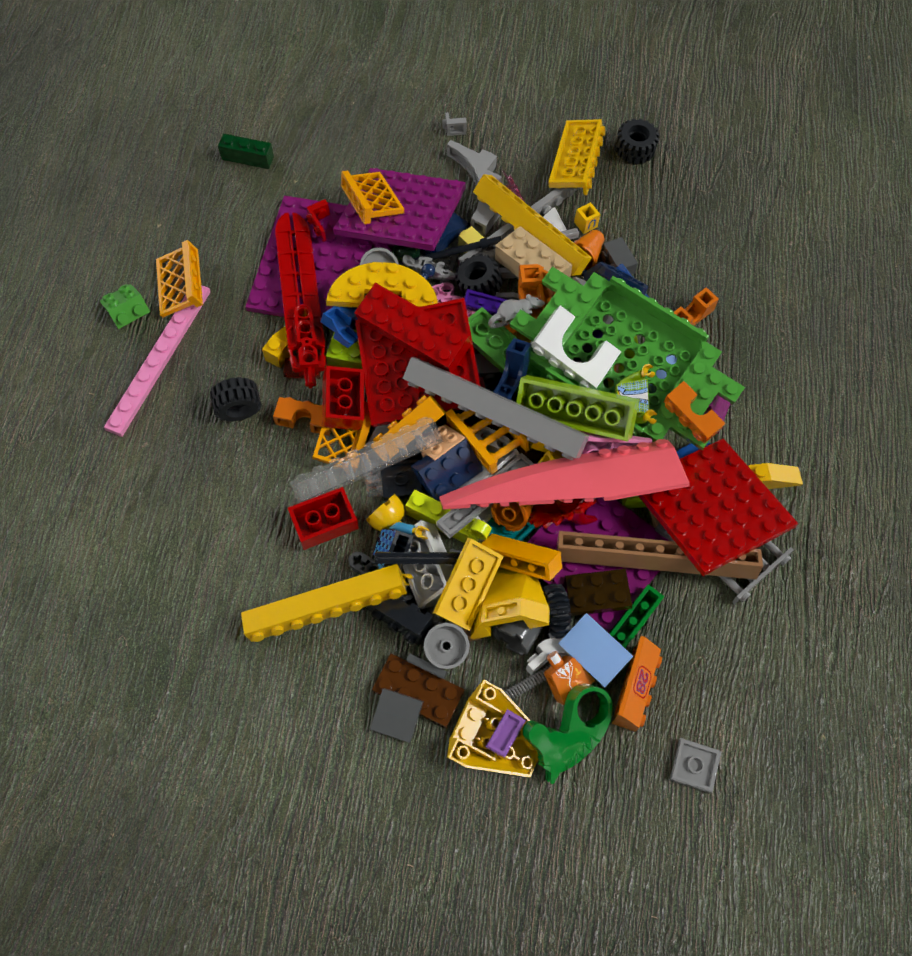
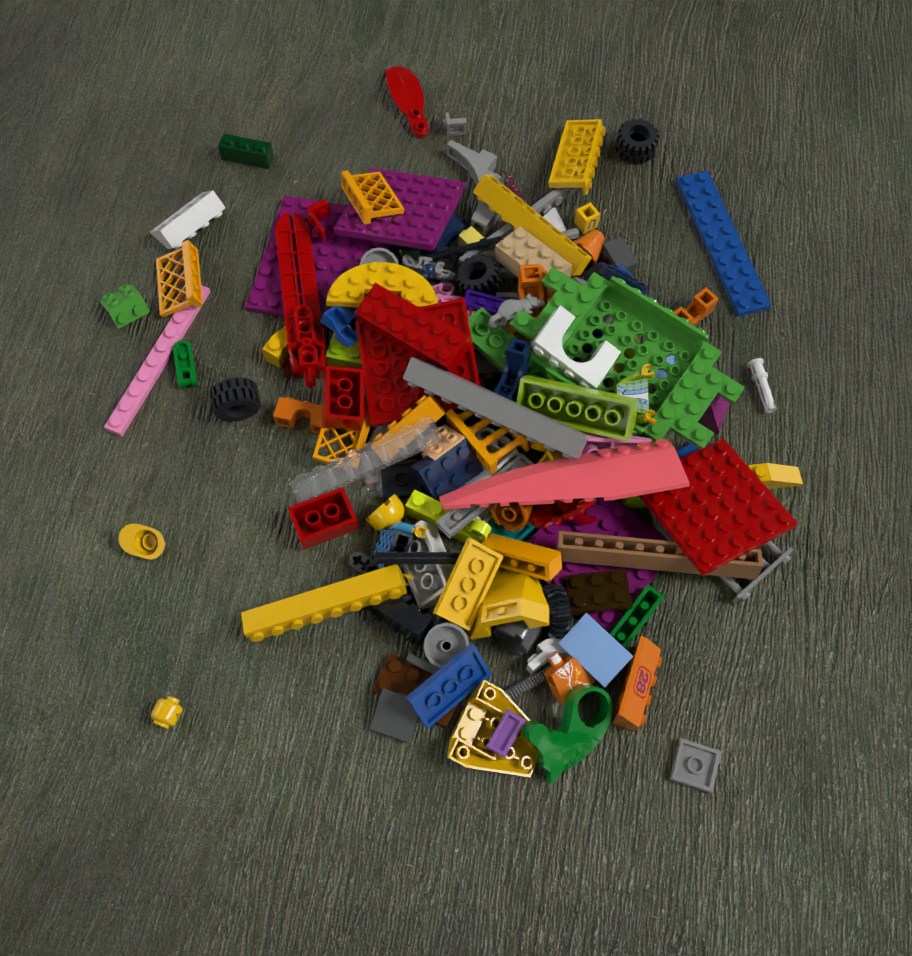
orange arch [664,381,726,444] -> none
none -> yellow piece [119,523,165,560]
none -> white slope [150,190,225,249]
none -> yellow head [150,696,183,729]
none -> green plate [173,340,198,389]
none -> red plant [386,66,429,138]
none -> blue plate [406,643,492,729]
none -> blue plate [675,171,772,317]
none -> white pin [747,358,777,413]

